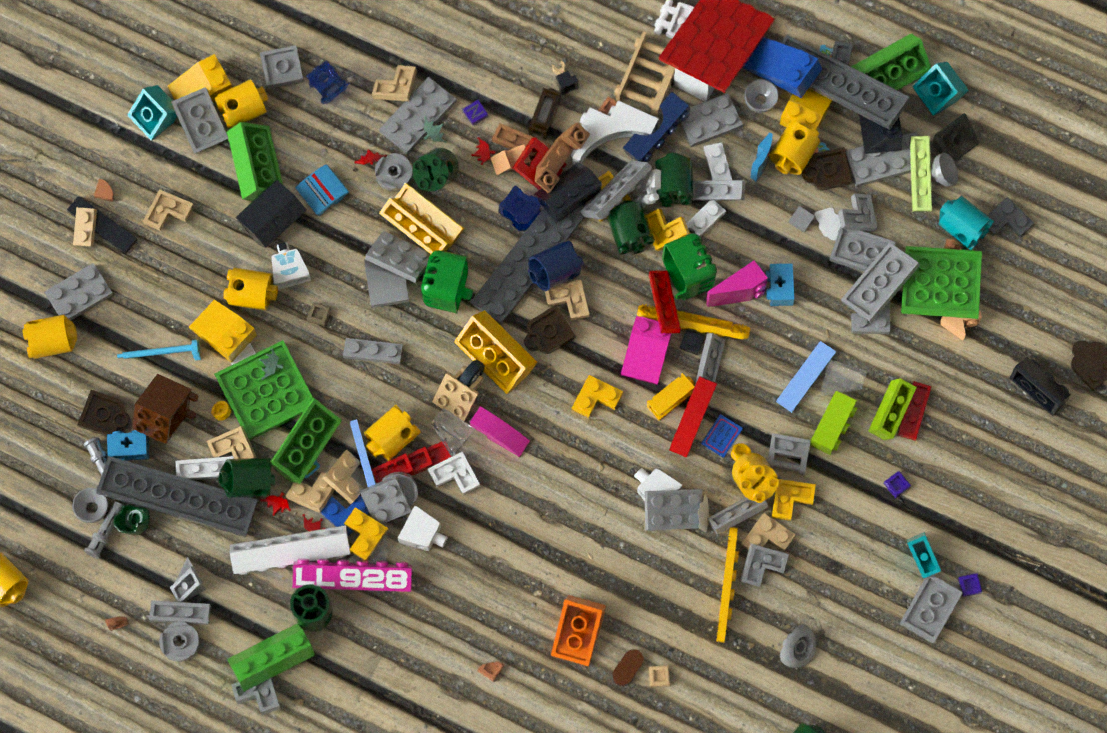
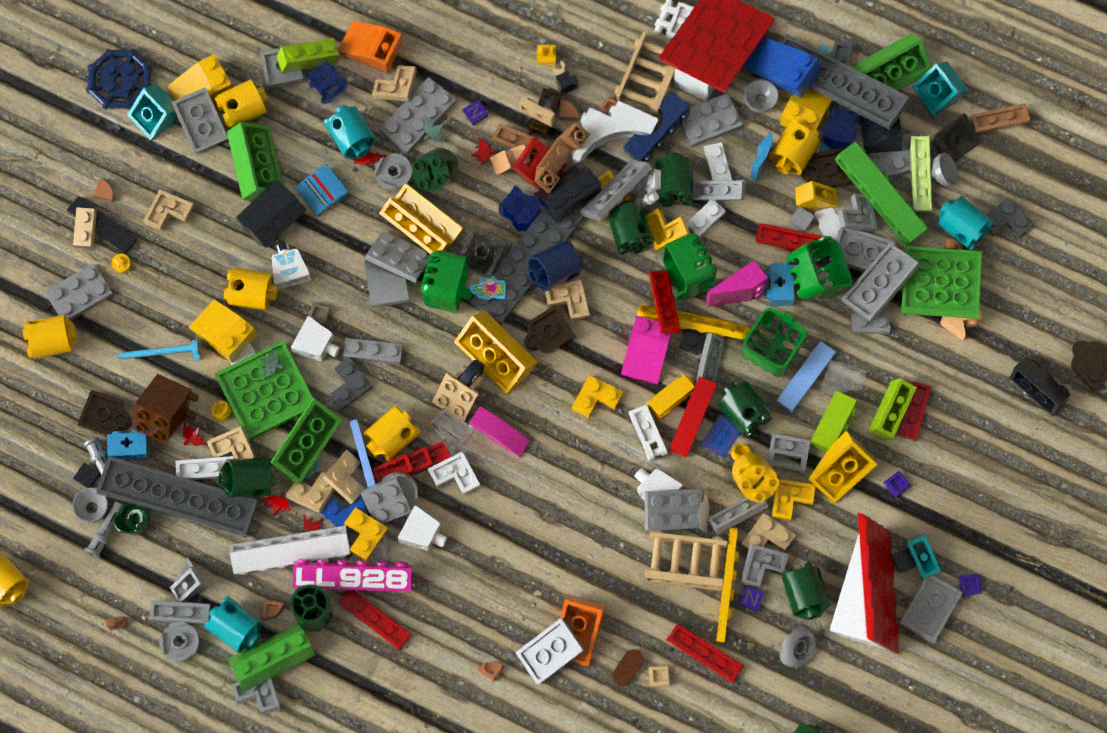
none -> black tile [73,463,101,488]
none -> dark blue plate [86,48,153,110]
none -> yellow tile [111,254,131,274]
none -> red piece [183,422,208,446]
none -> teal cylinder [204,595,262,653]
none -> nougat tile [261,599,285,620]
none -> lime brick [277,38,339,73]
none -> white torso [291,316,340,361]
none -> teal cylinder [324,105,376,159]
none -> dark grey plate [330,357,373,410]
none -> orange slope [338,21,403,74]
none -> red tile [338,590,412,651]
none -> clear smoke slope [460,226,513,277]
none -> sticker [469,275,506,300]
none -> plate [515,618,585,685]
none -> tan plate [518,97,555,127]
none -> yellow tile [537,45,556,65]
none -> nougat tile [560,100,578,120]
none -> white plate [629,405,667,462]
none -> tan fence [644,530,727,591]
none -> red tile [666,623,744,683]
none -> dark green cylinder [718,381,772,438]
none -> dark purple tile [739,586,764,612]
none -> green piece [742,308,806,377]
none -> red tile [755,223,834,258]
none -> dark green cylinder [782,562,831,620]
none -> green piece [786,236,852,300]
none -> yellow slope [795,181,838,209]
none -> yellow slope [809,431,877,504]
none -> clear blue piece [821,106,857,149]
none -> red piece [830,512,899,655]
none -> bright green brick [834,142,927,246]
none -> black tile [891,548,917,573]
none -> medium nougat plate [970,103,1030,134]

